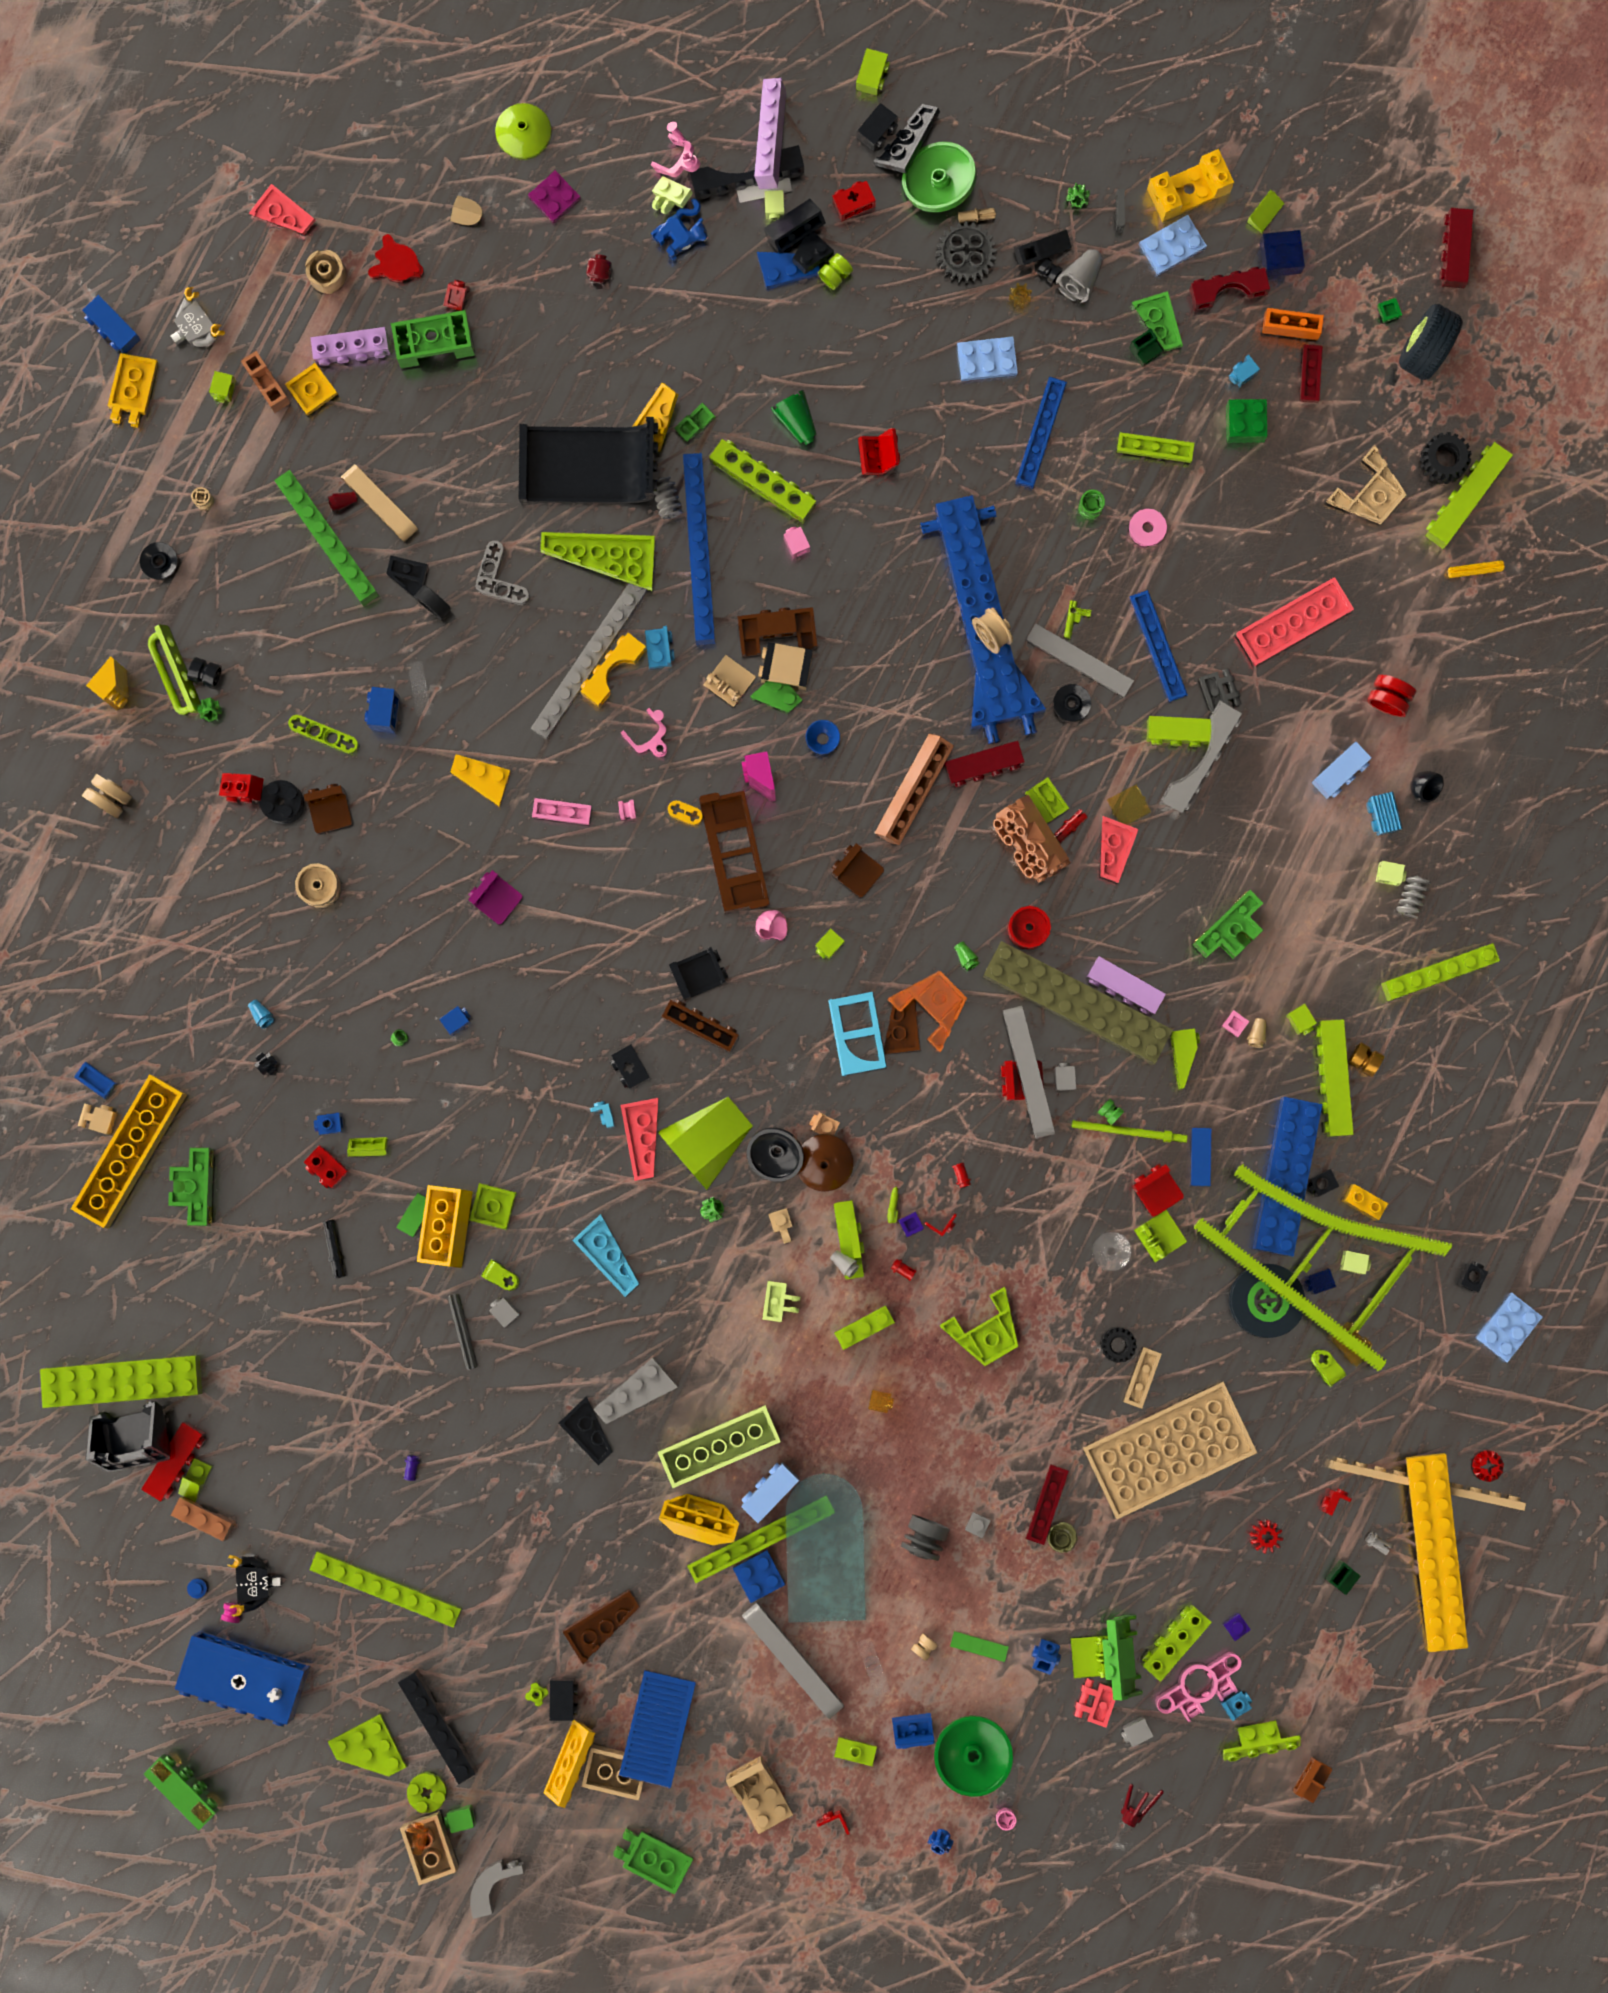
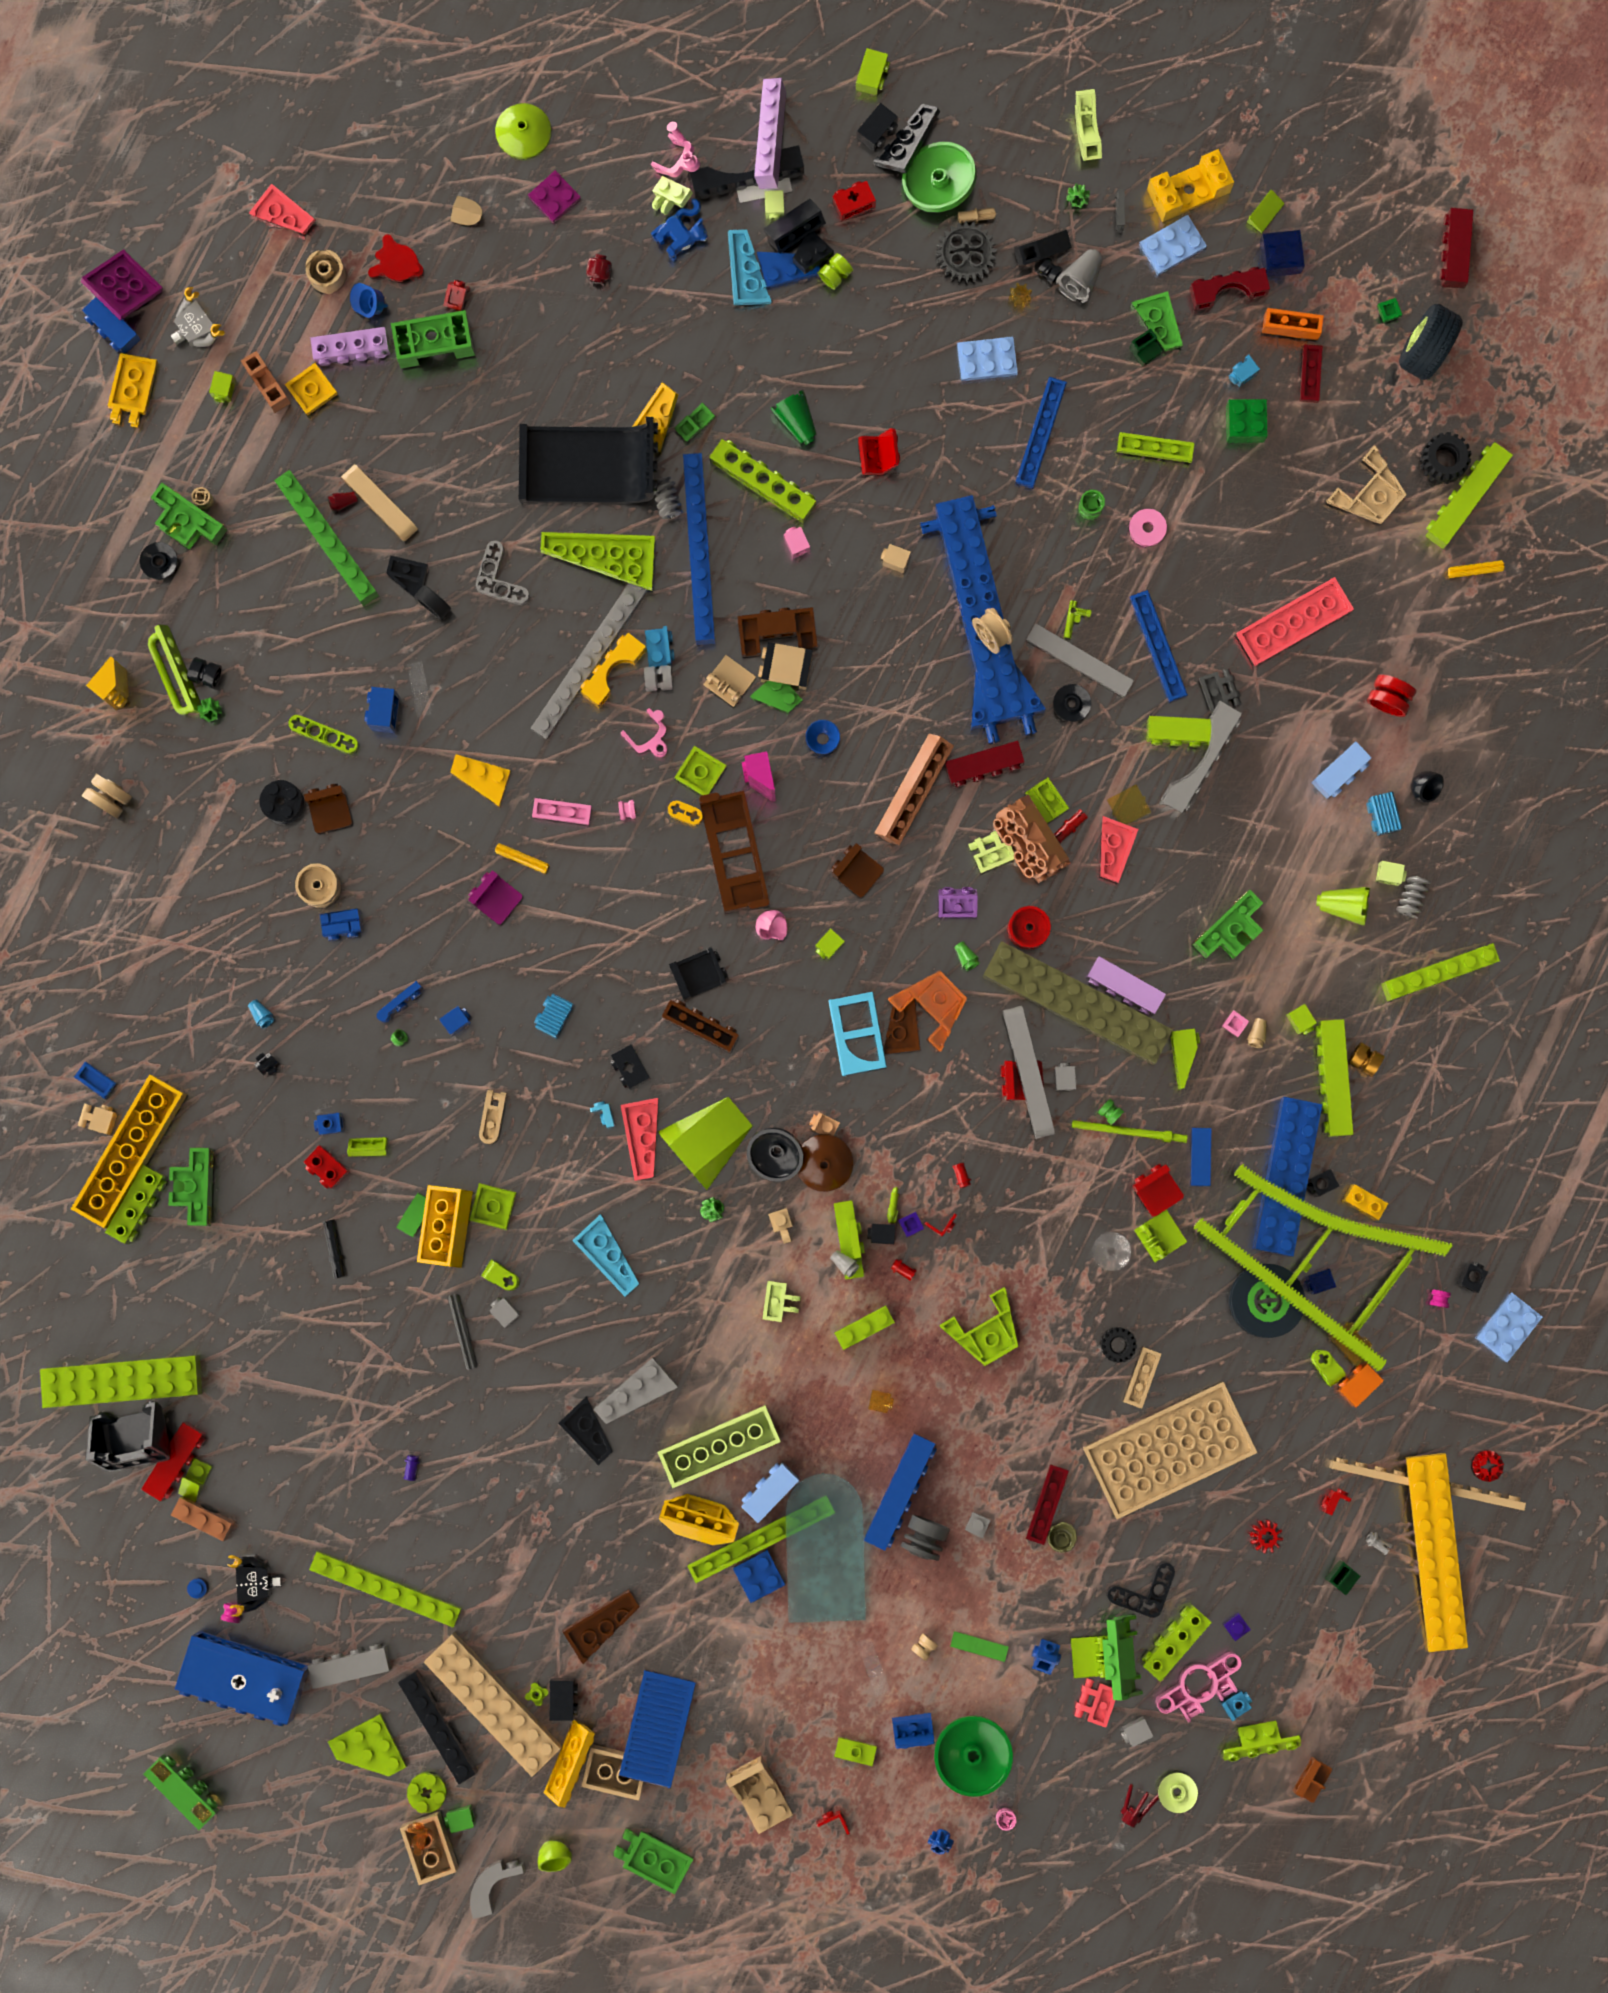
red brick [219,773,264,804] -> none
light grey beam [742,1602,844,1719] -> none
yellowish green brick [1340,1251,1371,1274] -> none
none -> magenta plate [81,249,163,321]
none -> lime brick [105,1165,167,1244]
none -> bright green piece [151,483,227,550]
none -> light grey brick [307,1644,392,1689]
none -> blue brick [320,908,363,941]
none -> blue piece [350,283,388,318]
none -> blue plate [377,981,424,1023]
none -> tan brick [424,1632,562,1777]
none -> tan plate [479,1089,507,1144]
none -> yellow axle [495,843,549,874]
none -> dark azure brick [534,994,574,1039]
none -> lime hat [538,1840,572,1872]
none -> light grey wheel [644,665,673,692]
none -> lime plate [674,746,727,795]
none -> medium azure wing [728,230,772,305]
none -> blue brick [864,1433,937,1551]
none -> black brick [867,1224,895,1245]
none -> tan brick [880,544,911,573]
none -> medium lavender bracket [938,887,977,917]
none -> yellowish green plate [968,831,1015,874]
none -> yellowish green arch [1075,89,1102,161]
none -> black beam [1107,1562,1175,1618]
none -> yellowish green dish [1158,1773,1198,1813]
none -> lime cone [1316,887,1370,925]
none -> orange brick [1337,1363,1384,1408]
none -> dark pink wheel [1429,1289,1451,1308]

